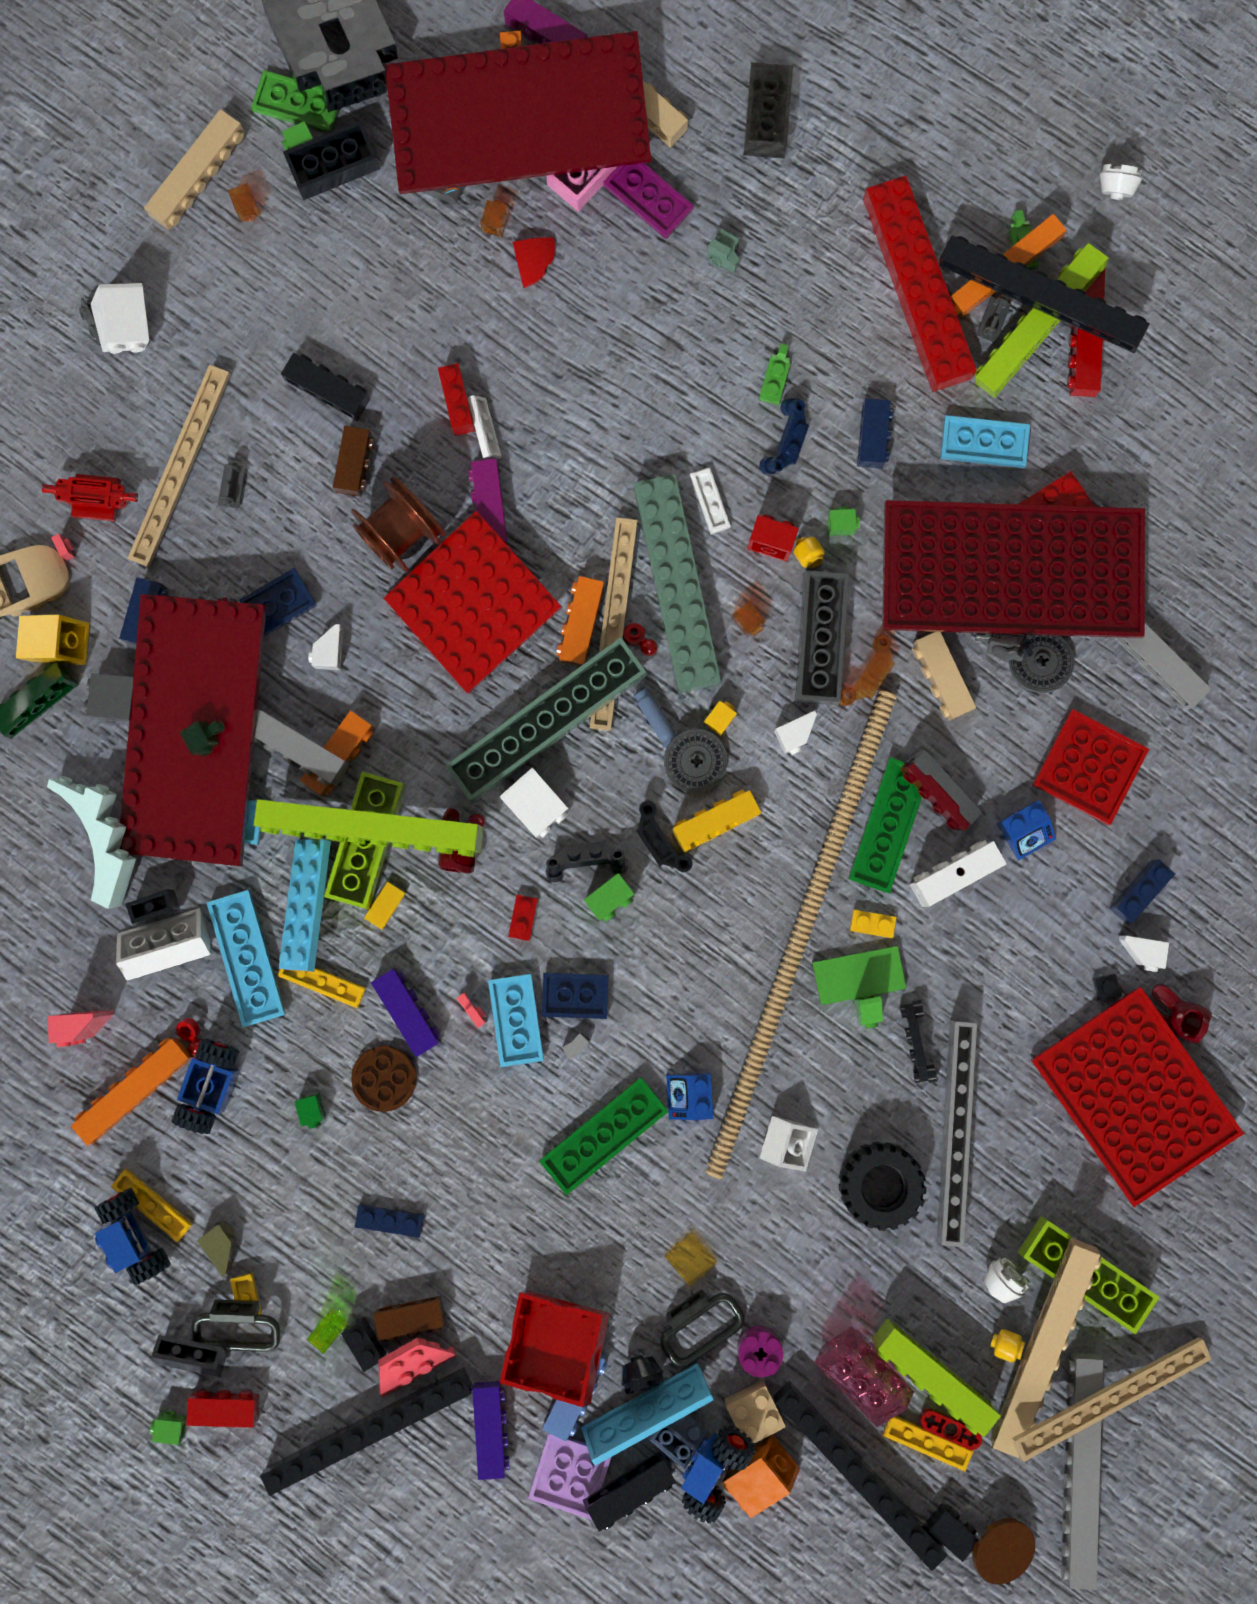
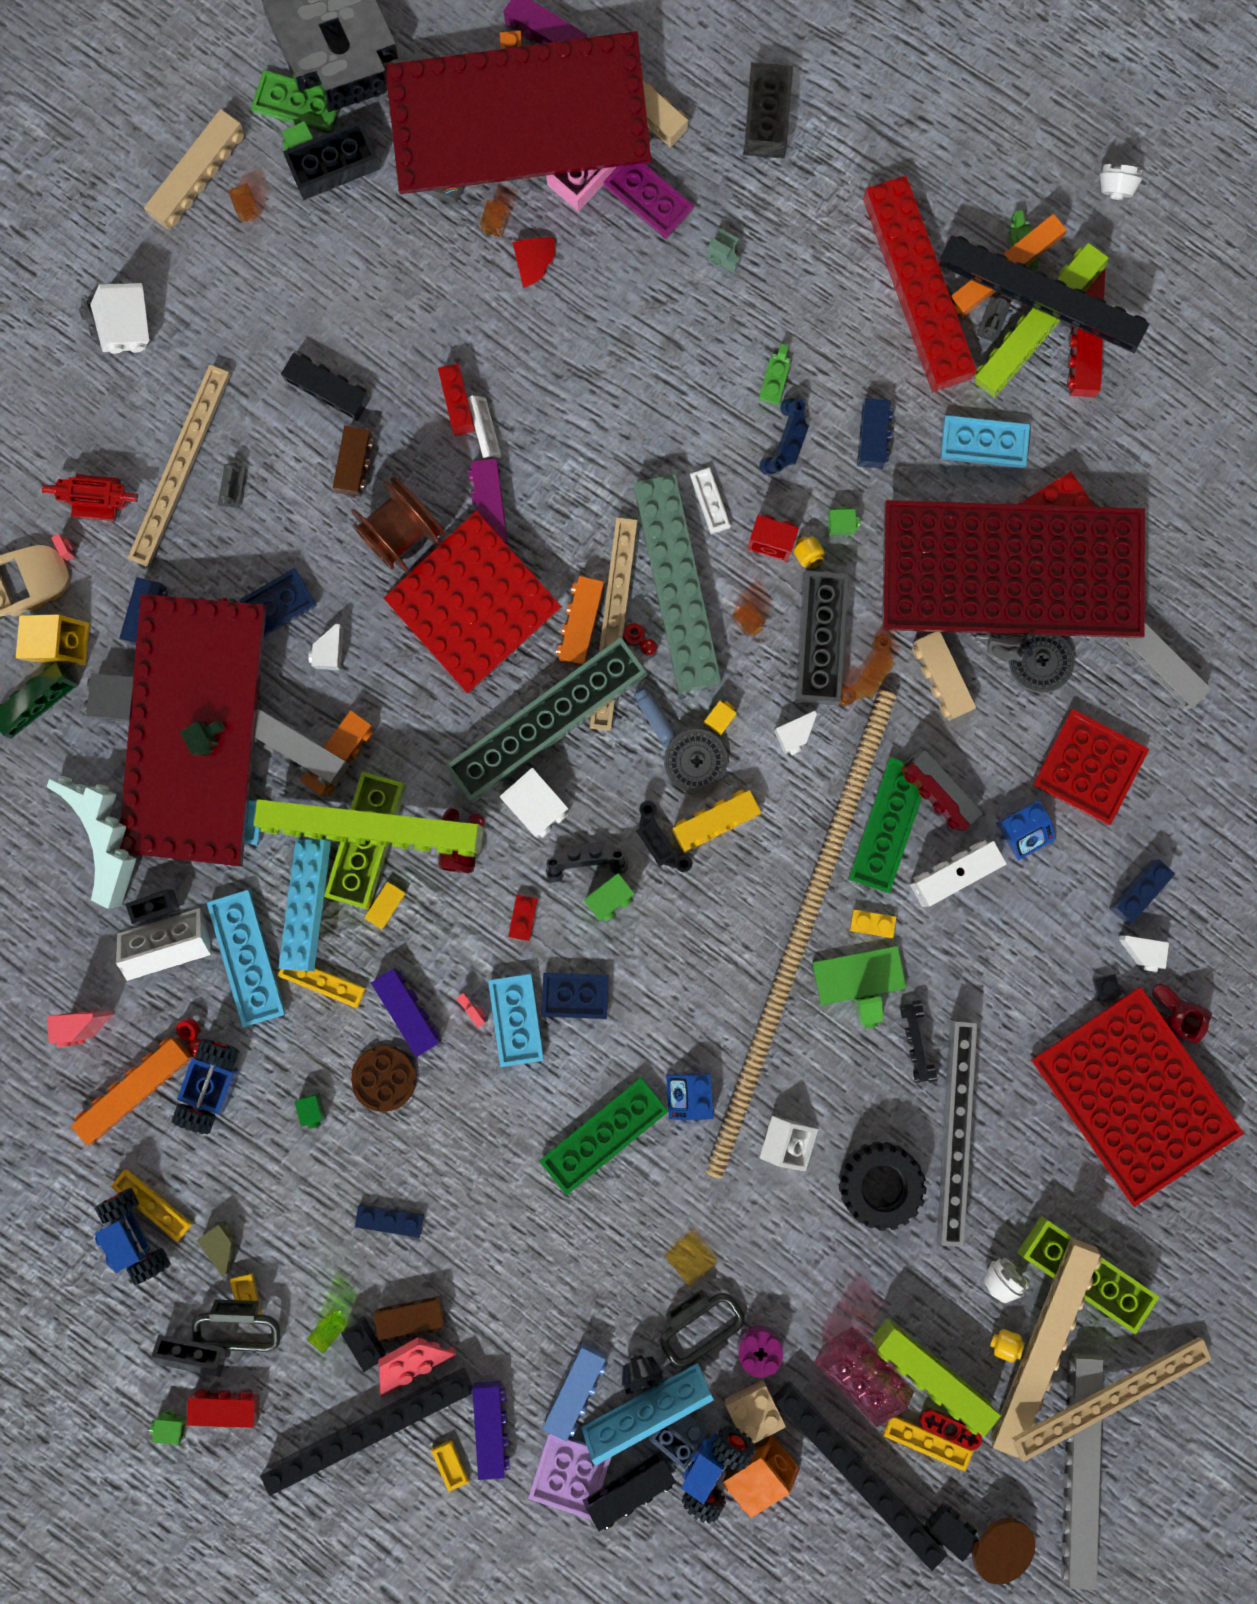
red tile [499,1291,610,1407] -> none
light grey piece [562,1033,590,1059] -> none
none -> yellow tile [431,1439,470,1492]

